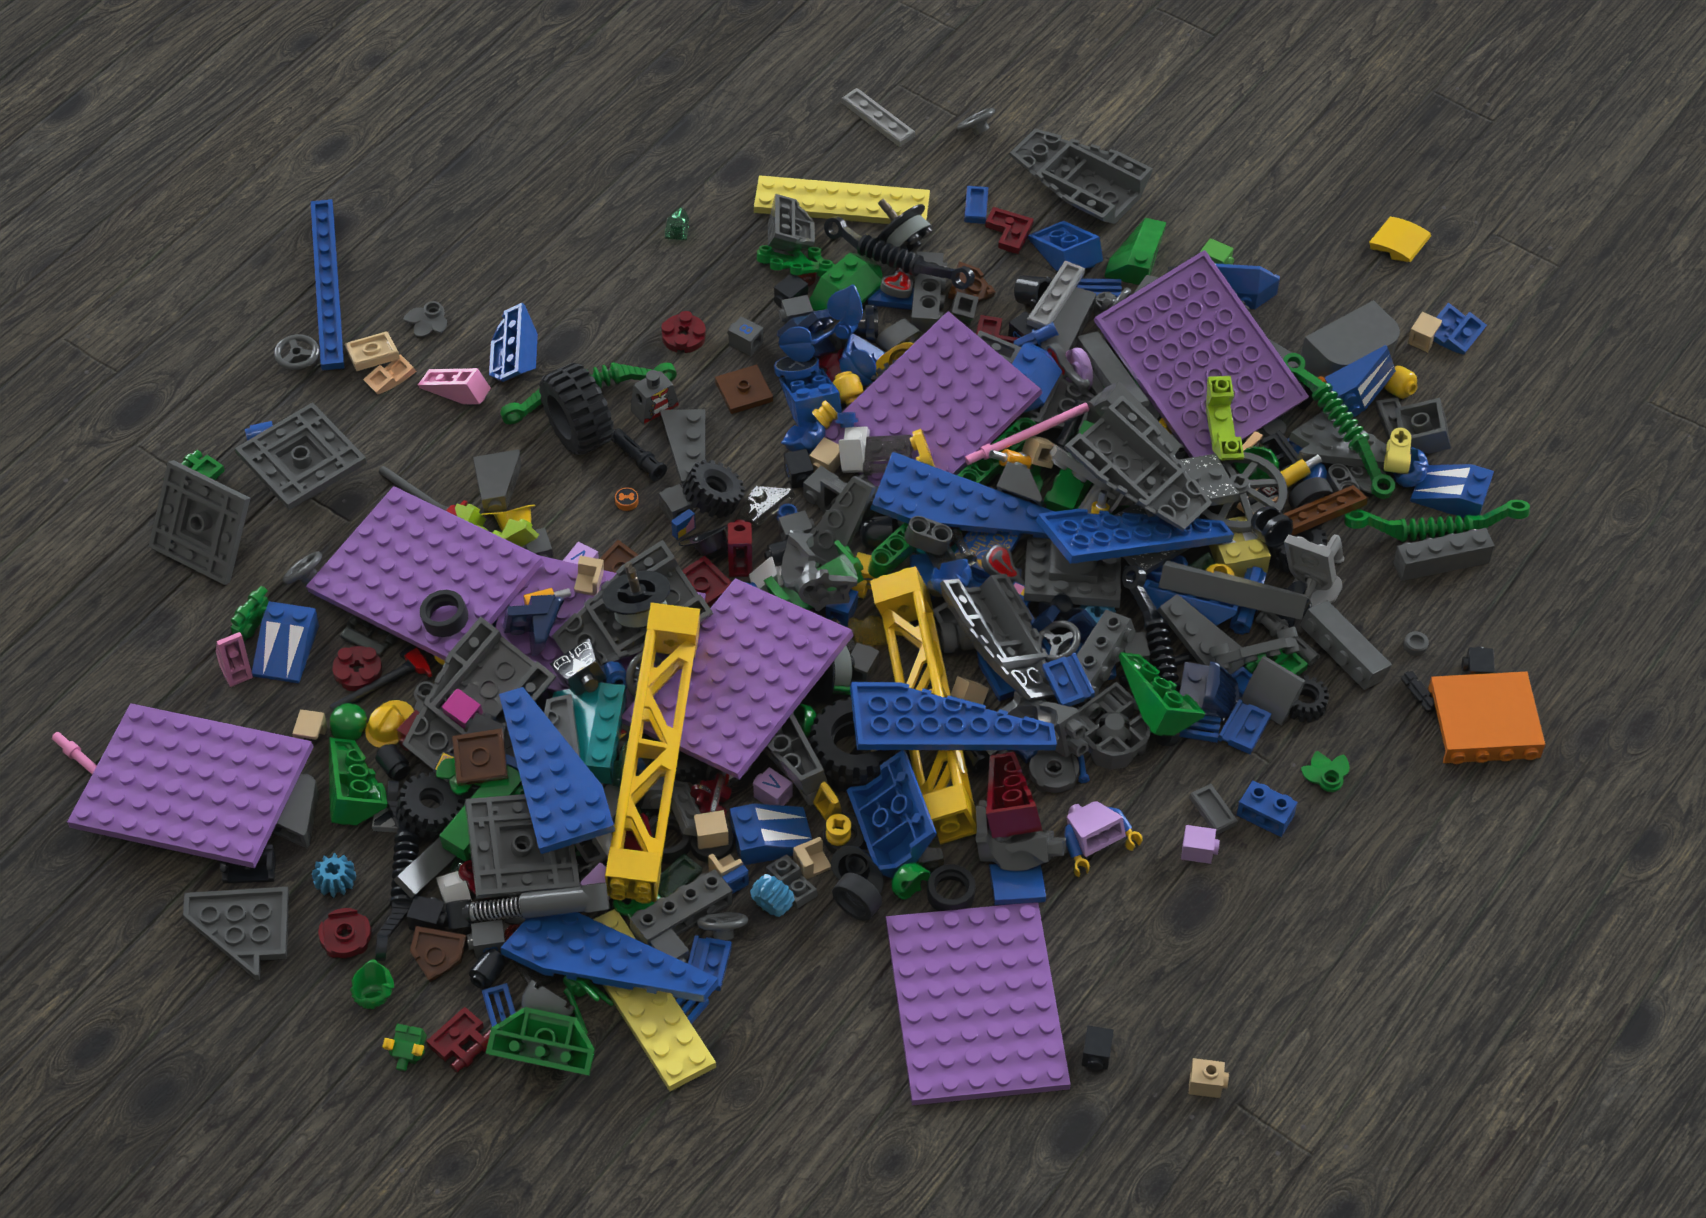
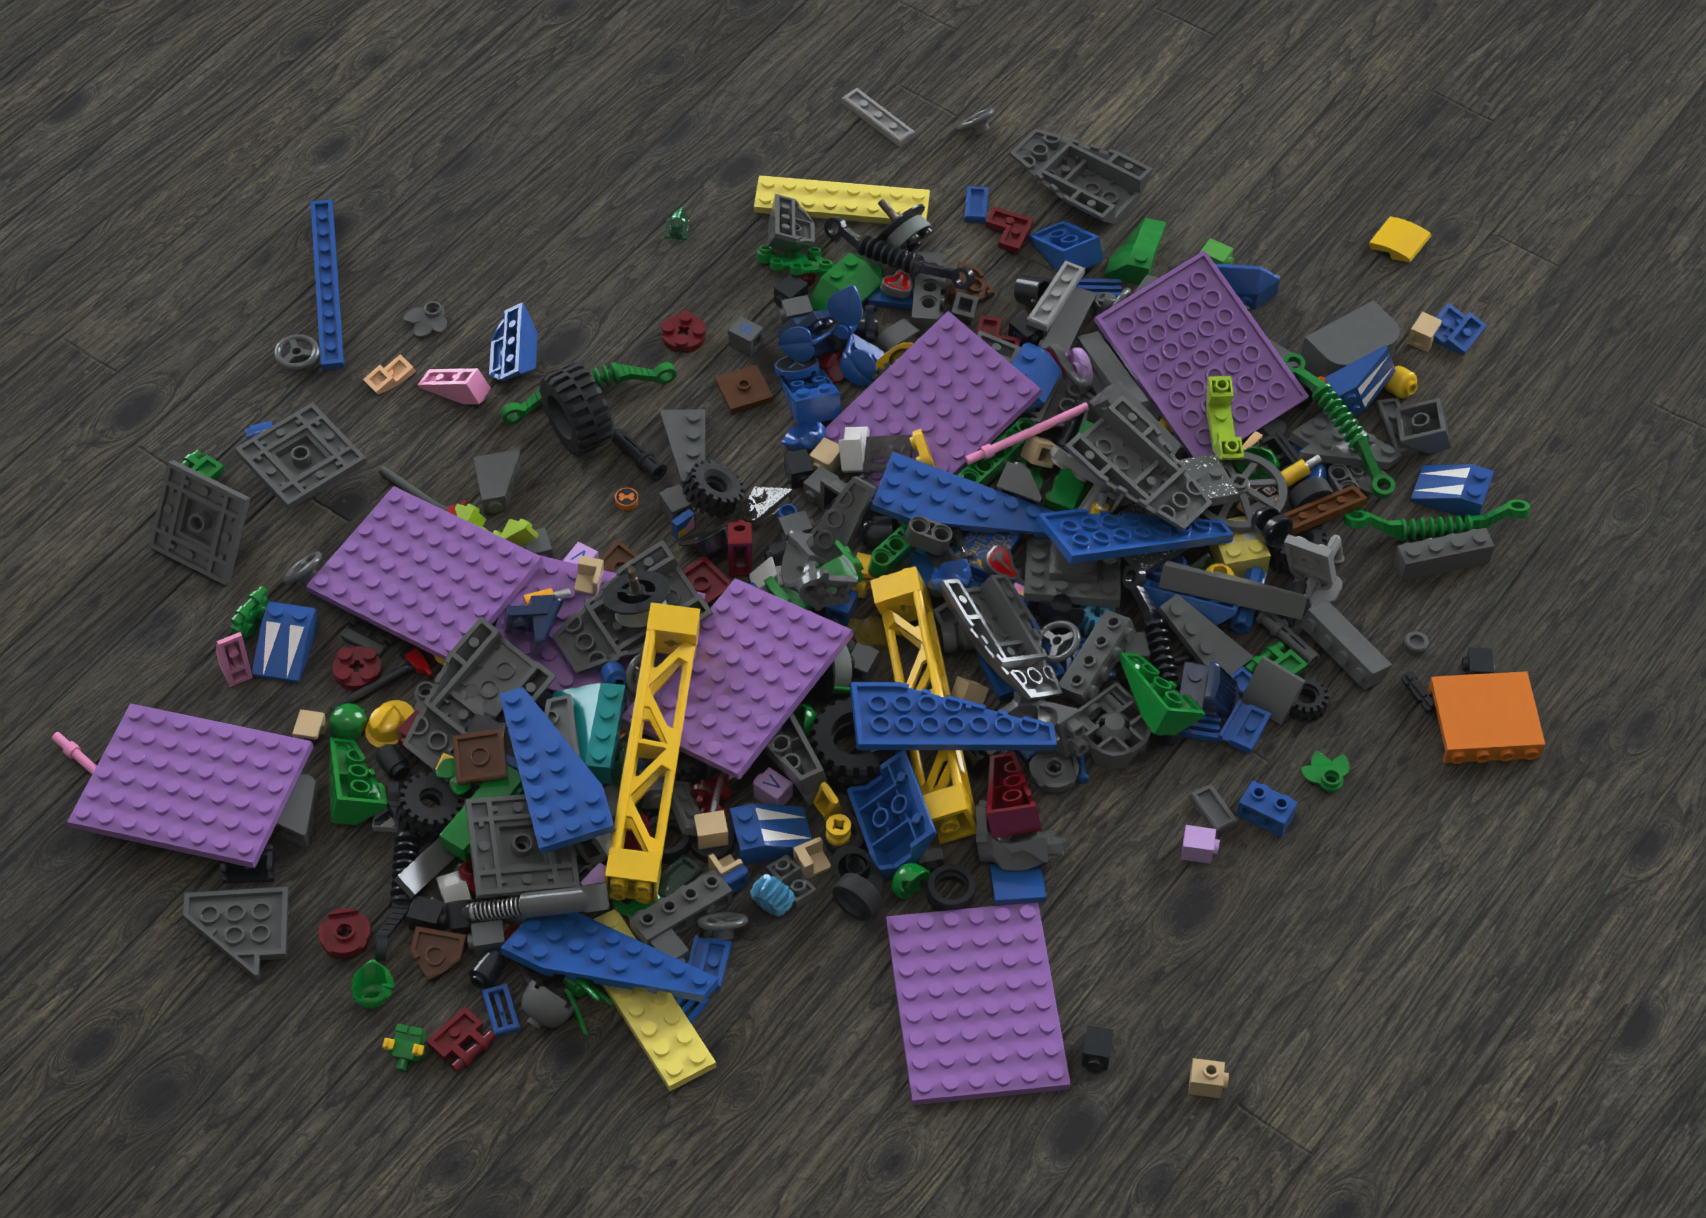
dark azure gear [312,853,356,898] -> none
tan plate [345,331,400,371] -> none
black tyre [420,589,468,637] -> none
dark pink panel [442,689,483,729] -> none
yellow piece [481,505,535,531] -> none
green wedge [486,1007,595,1075] -> none
black torso [550,639,606,695] -> none
dark grey torso [631,370,679,425] -> none
yellow wheel [812,400,838,429] -> none
yellow head [832,371,864,407] -> none
blue plate [835,412,858,428] -> none
light orange piece [989,449,1031,469] -> none
blue axle [1014,322,1059,347] -> none
dark blue tile [1031,605,1060,632] -> none
blue plate [1042,653,1095,707] -> none
lavender torso [1064,801,1142,877] -> none
dark blue tile [1067,609,1097,641] -> none
dark grey plate [1209,627,1300,670] -> none
light yellow piece [1384,428,1411,474] -> none
blue hair [1392,447,1429,487] -> none

